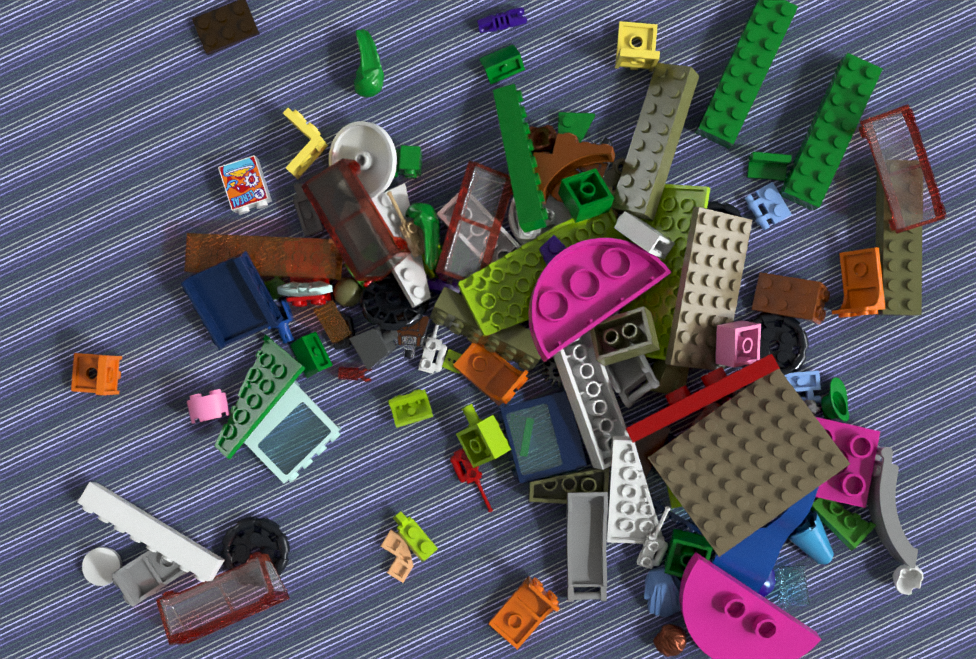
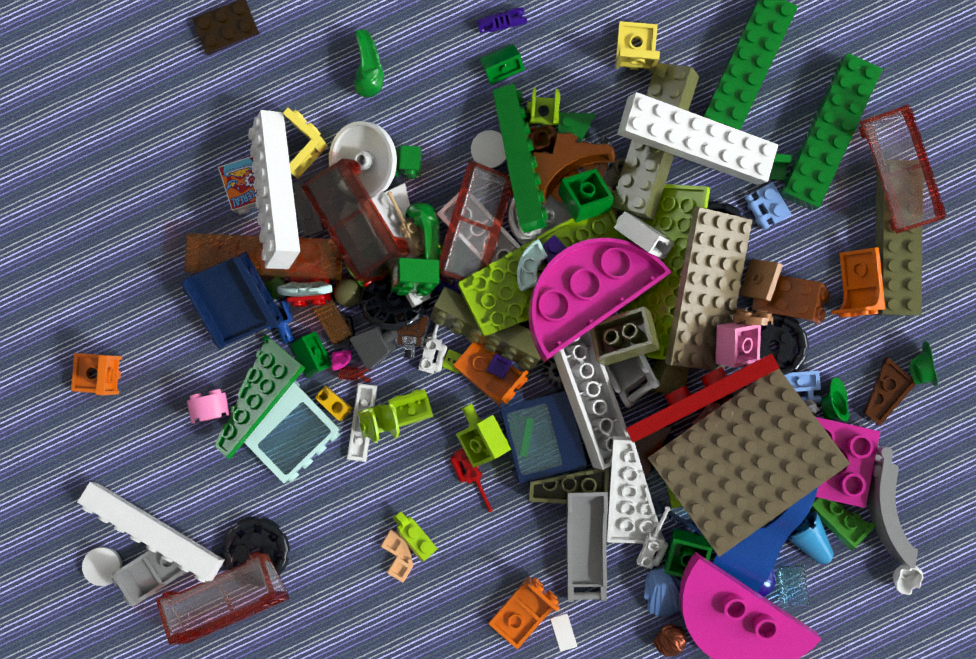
none -> white brick [248,110,300,269]
none -> yellow leg [315,385,354,421]
none -> dark pink tile [332,350,352,371]
none -> white tile [347,383,378,462]
none -> lime piece [358,404,400,443]
none -> green brick [390,258,439,296]
none -> white tile [471,130,506,169]
none -> dark purple tile [486,354,512,380]
none -> light aqua tile [517,239,548,293]
none -> lime piece [527,88,560,126]
none -> white sticker [551,614,577,652]
none -> white brick [617,92,778,185]
none -> medium nougat plate [733,308,774,325]
none -> medium nougat plate [739,259,783,301]
none -> reddish brown wing [863,357,916,426]
none -> green piece [909,341,938,387]

